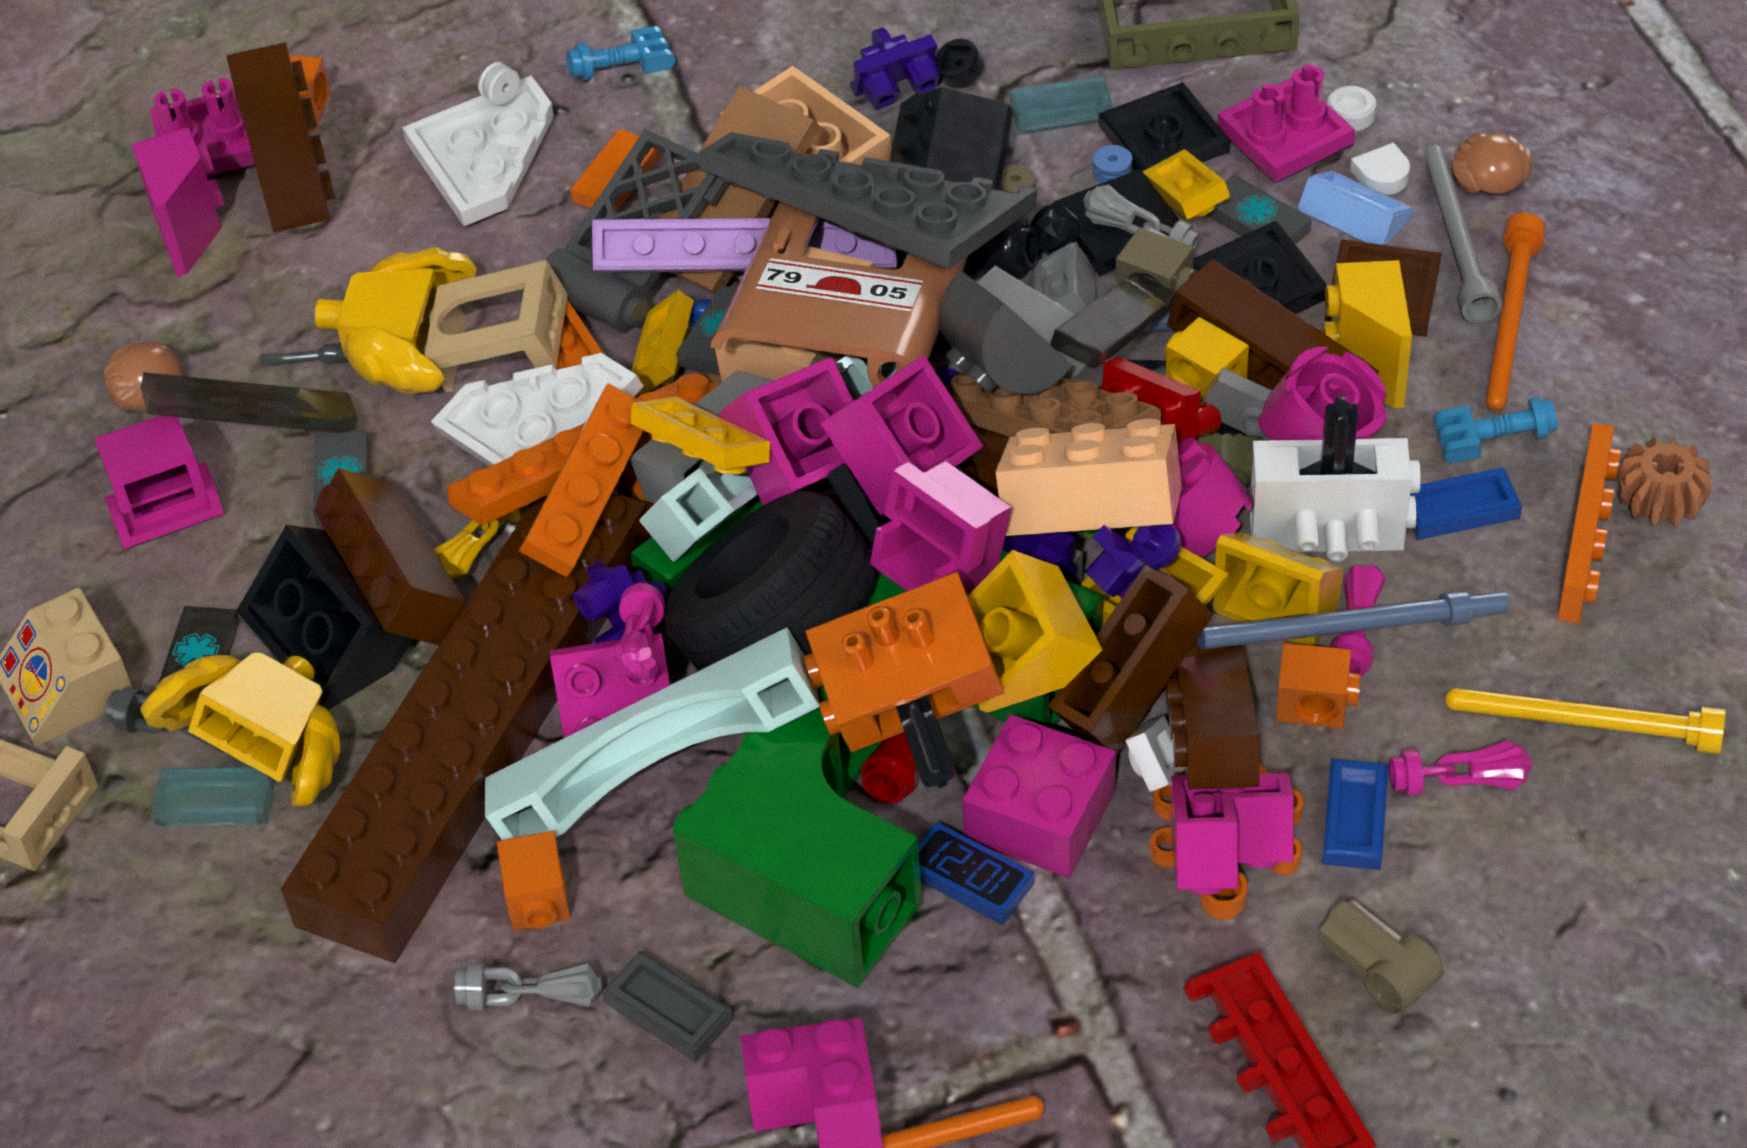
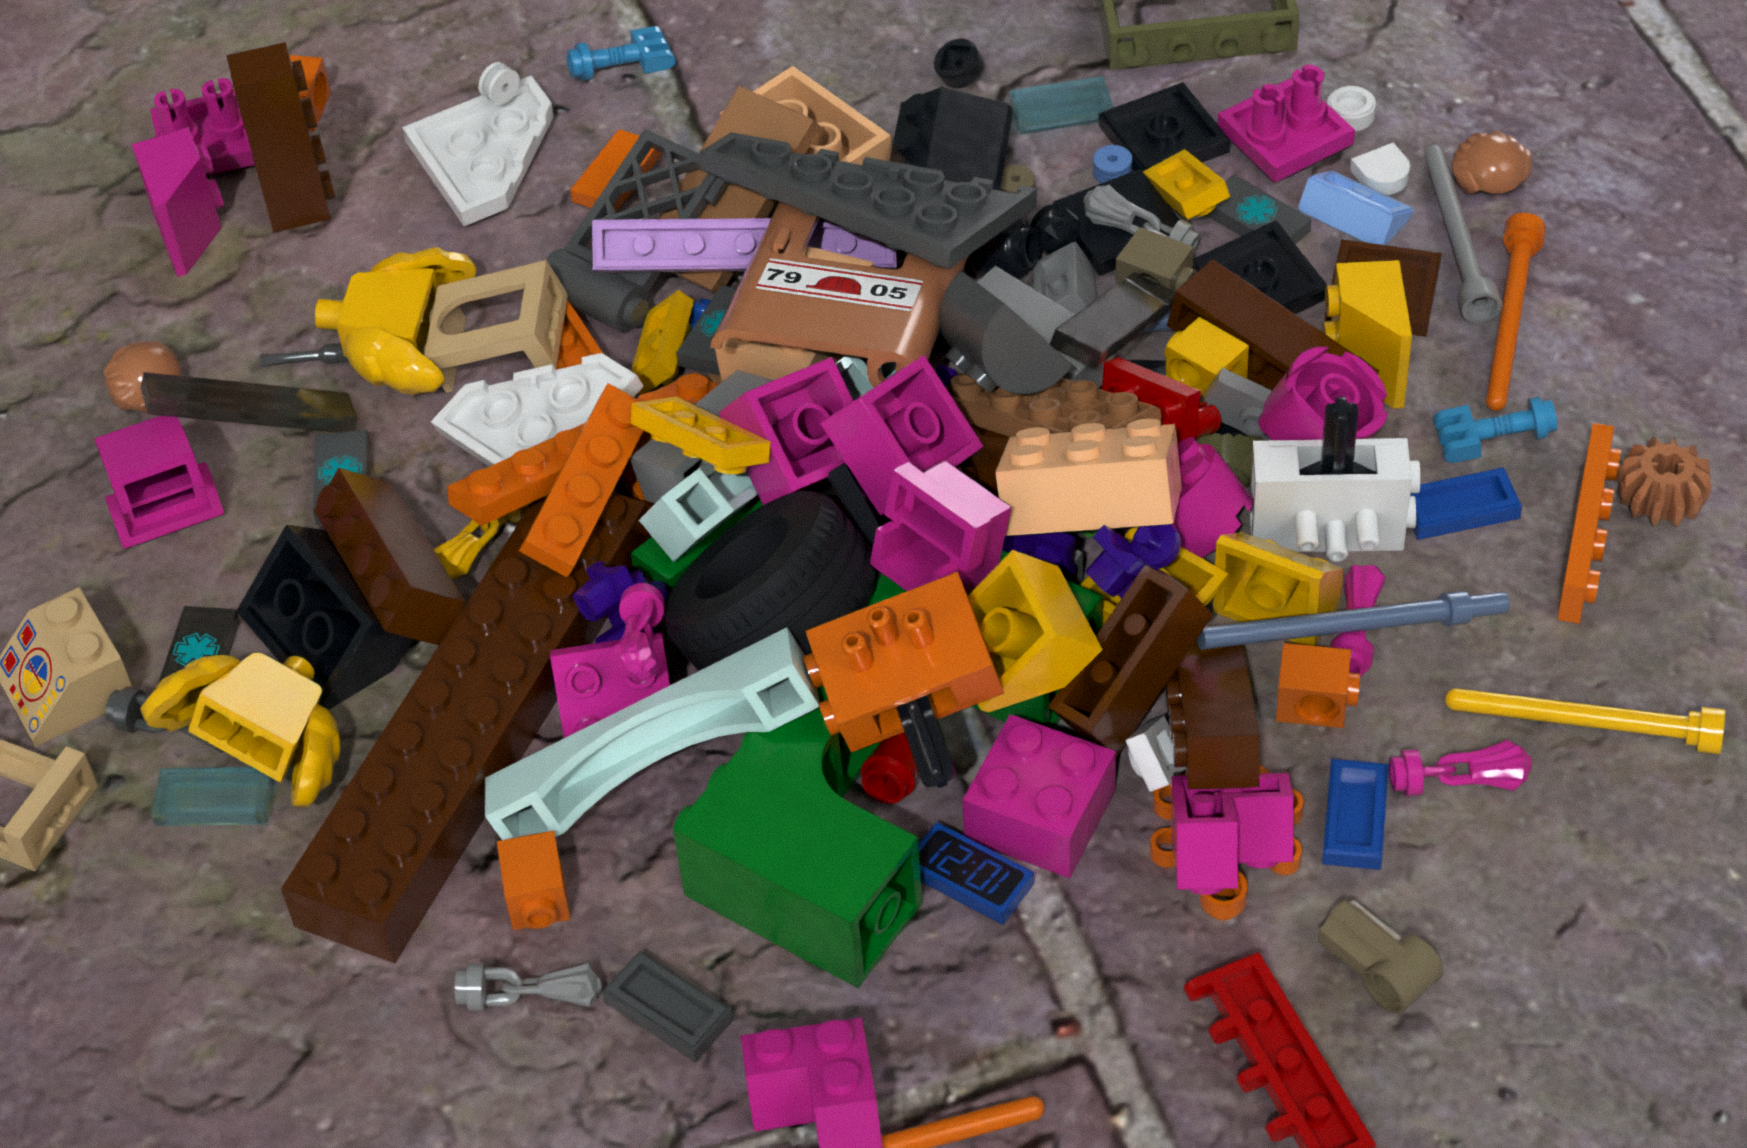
dark purple hips [850,27,939,110] -> none

